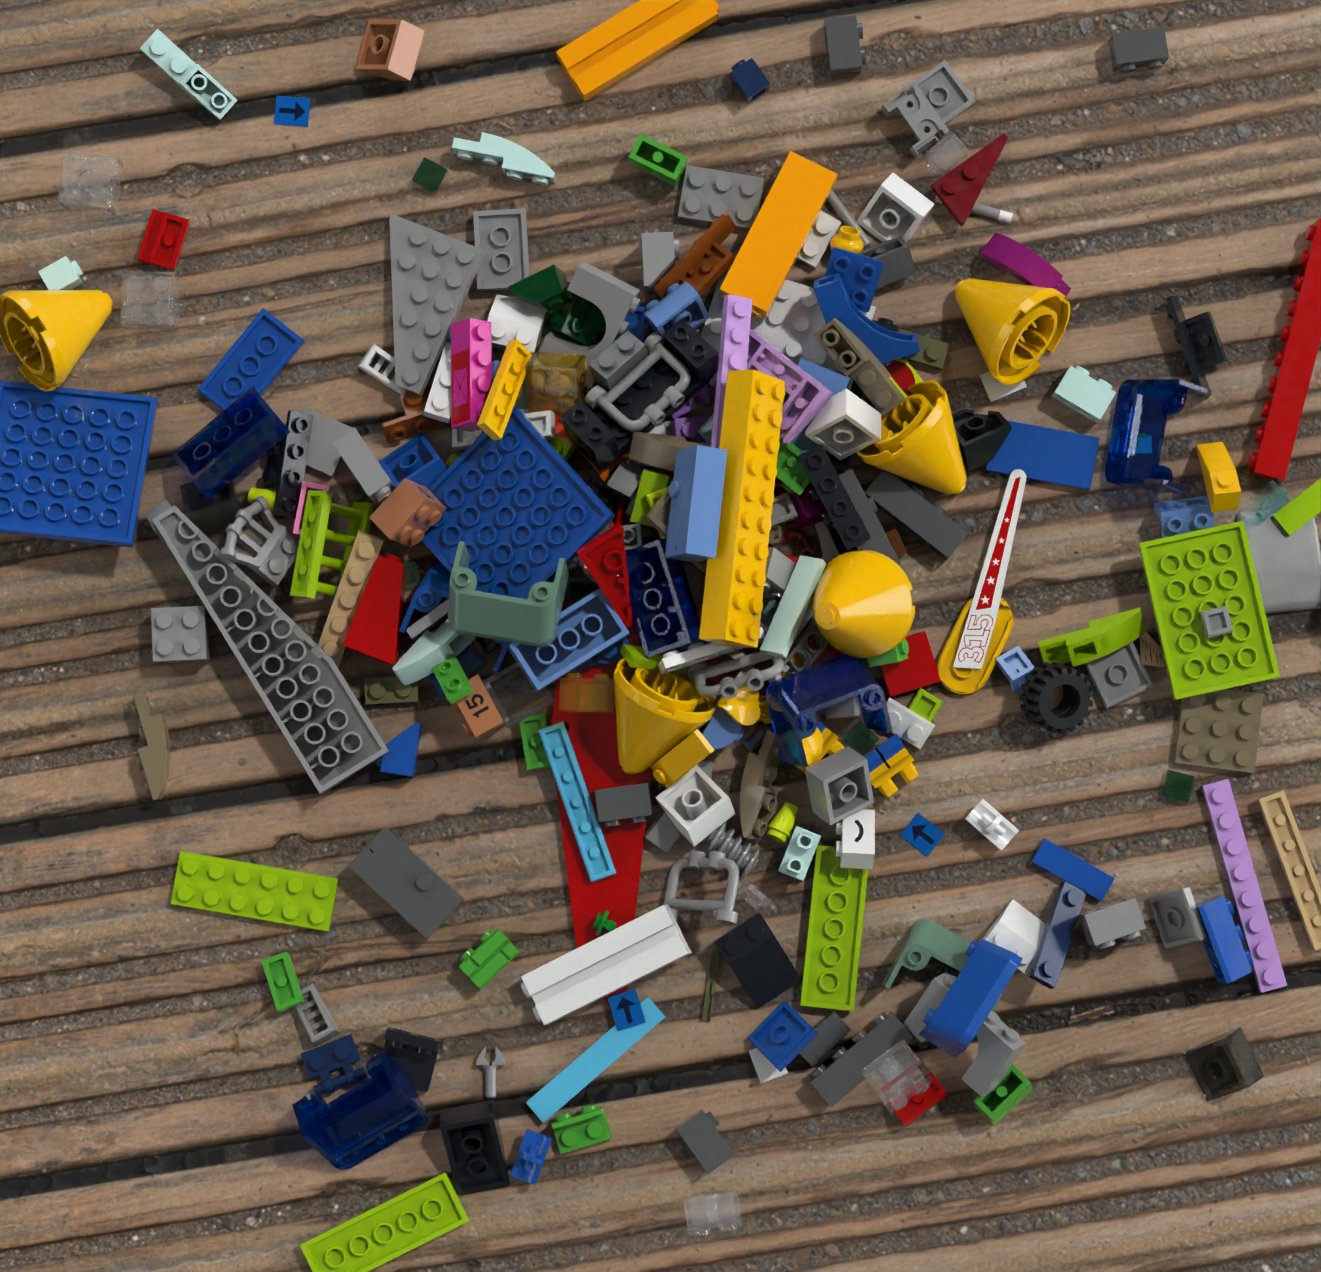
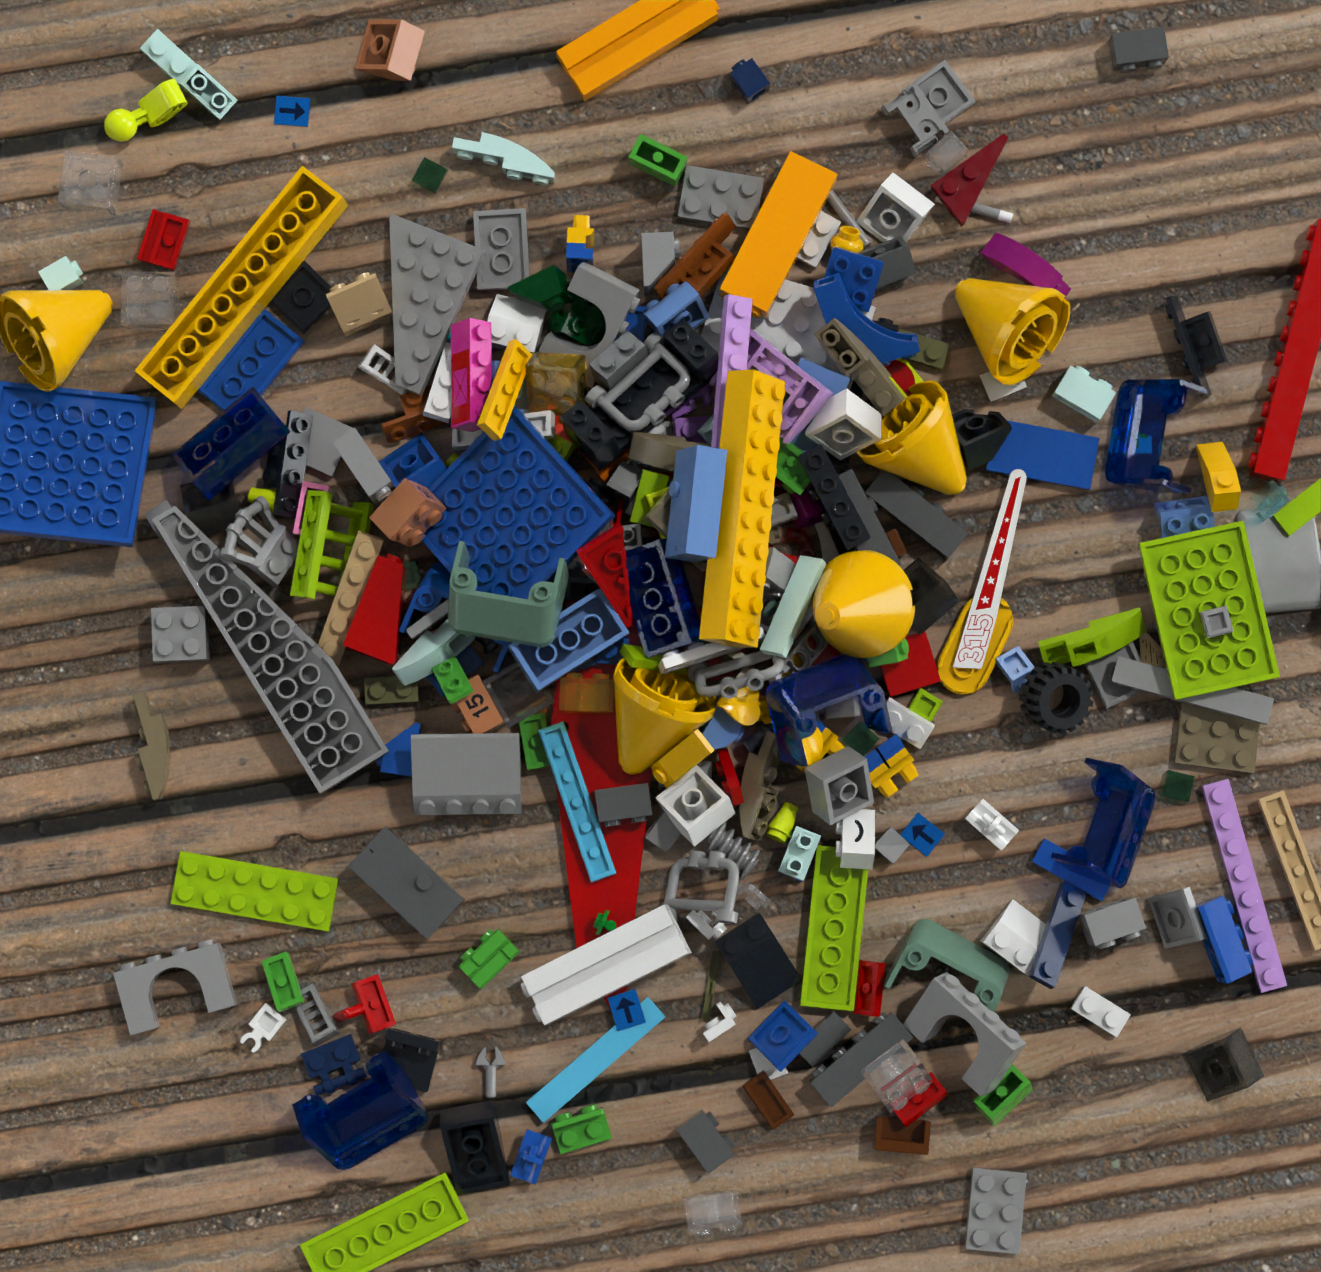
dark grey brick [823,15,866,76] -> none
blue windscreen [919,938,1023,1058] -> none
none -> neon yellow beam [104,79,188,142]
none -> light grey arch [113,939,238,1036]
none -> yellow brick [134,166,349,409]
none -> white plate [240,1003,287,1053]
none -> black tile [271,260,332,334]
none -> tan slope [326,272,393,337]
none -> red plate [333,974,396,1034]
none -> light grey slope [411,733,522,815]
none -> hips [566,215,595,273]
none -> white bracket [685,910,727,940]
none -> white bracket [703,1001,737,1042]
none -> red plate [715,748,744,806]
none -> reddish brown tile [742,1070,794,1130]
none -> red plate [853,960,886,1017]
none -> reddish brown panel [873,1115,931,1155]
none -> light grey slope [875,826,910,864]
none -> clear smoke slope [903,557,959,636]
none -> light grey plate [965,1167,1027,1254]
none -> clear blue windscreen [1051,758,1156,889]
none -> white plate [1070,986,1131,1037]
none -> light grey tile [1111,656,1274,725]

